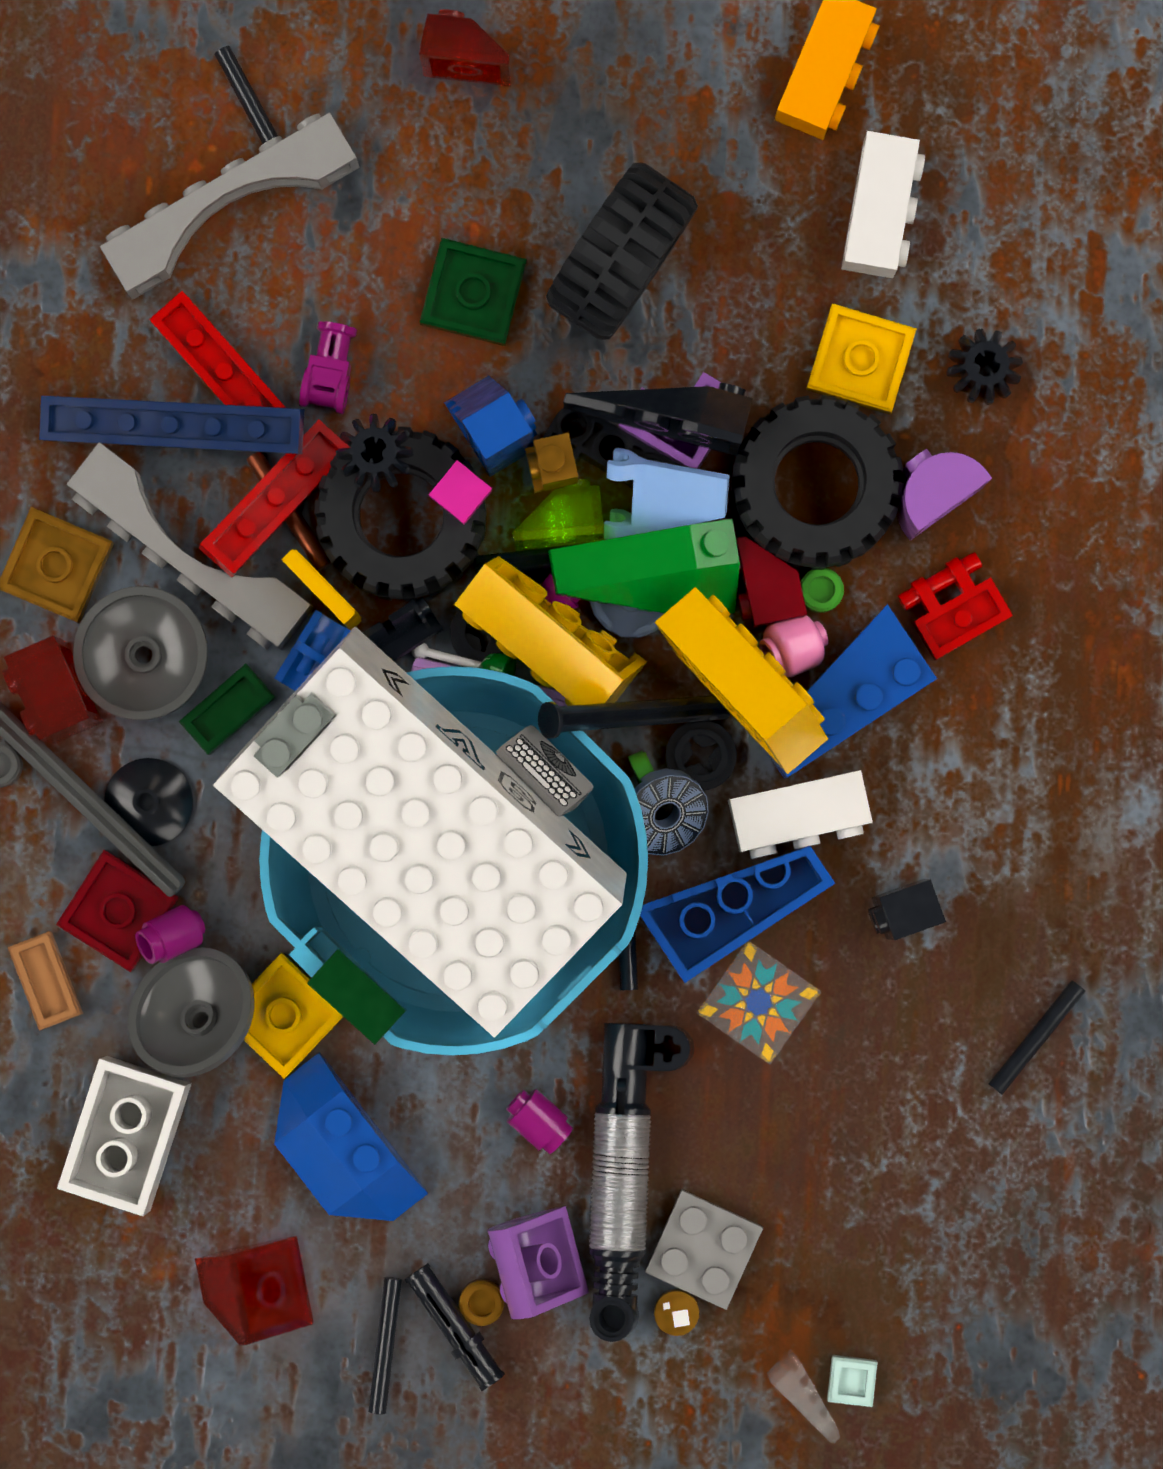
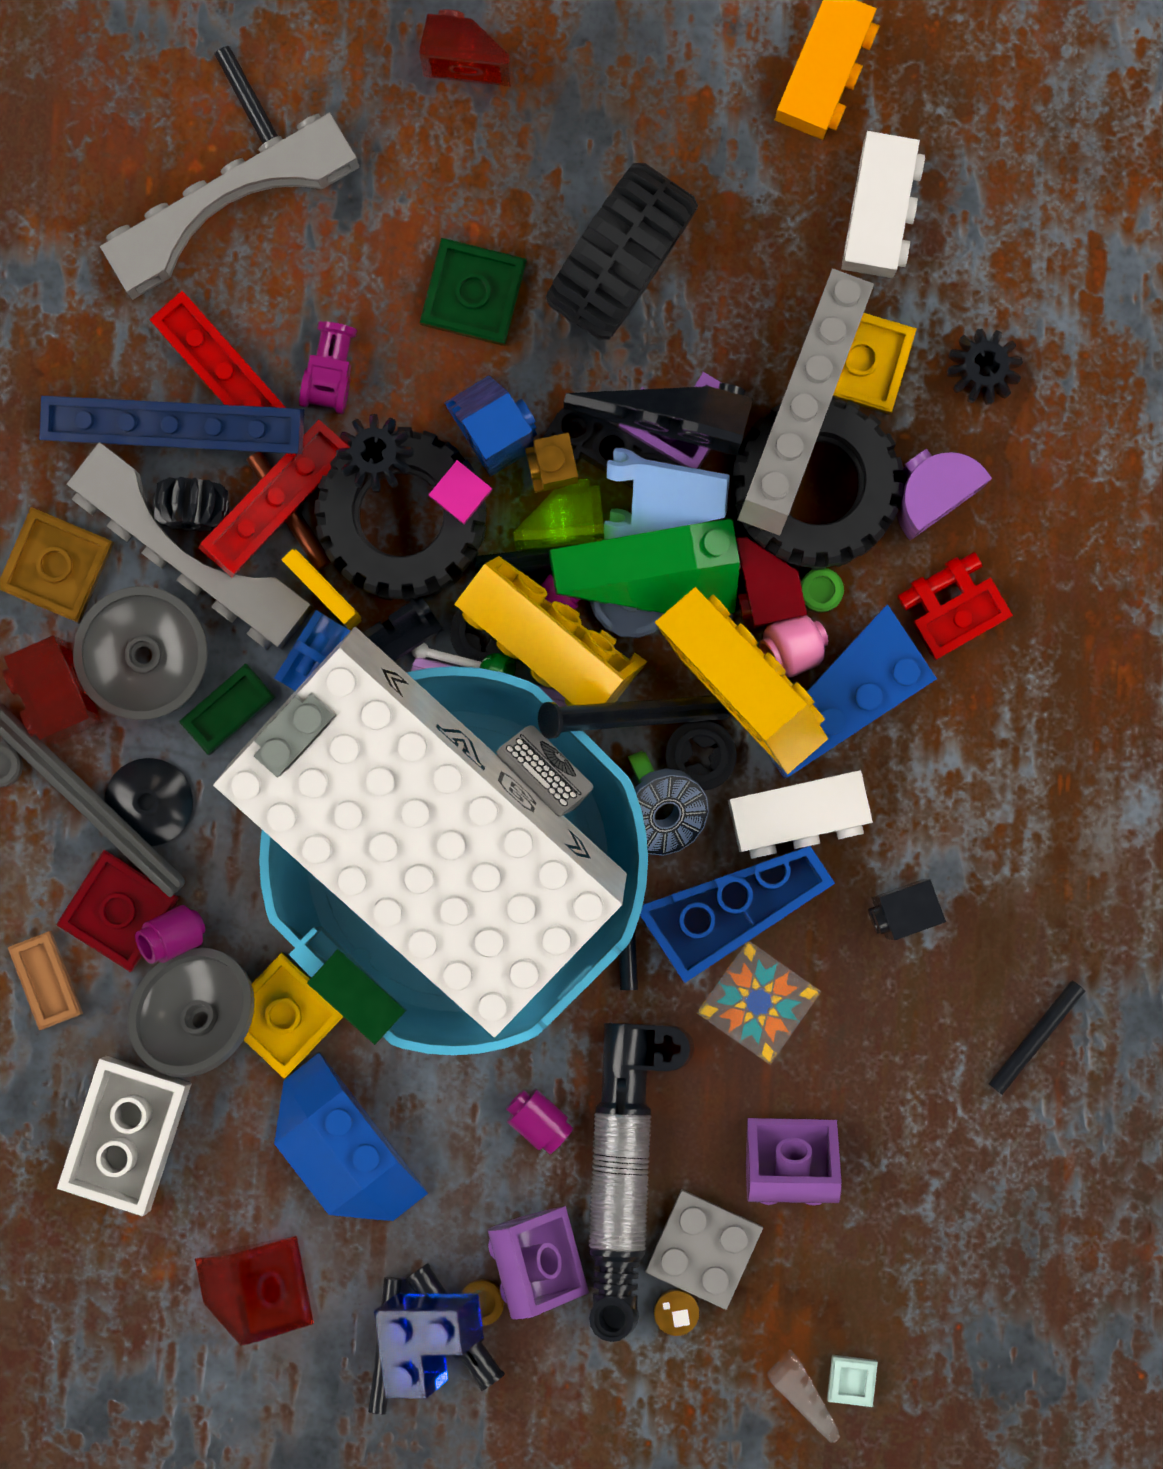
none -> black gear [153,477,230,532]
none -> clear blue brick [374,1293,484,1399]
none -> light grey arch [738,268,874,536]
none -> medium lavender brick [746,1118,842,1206]

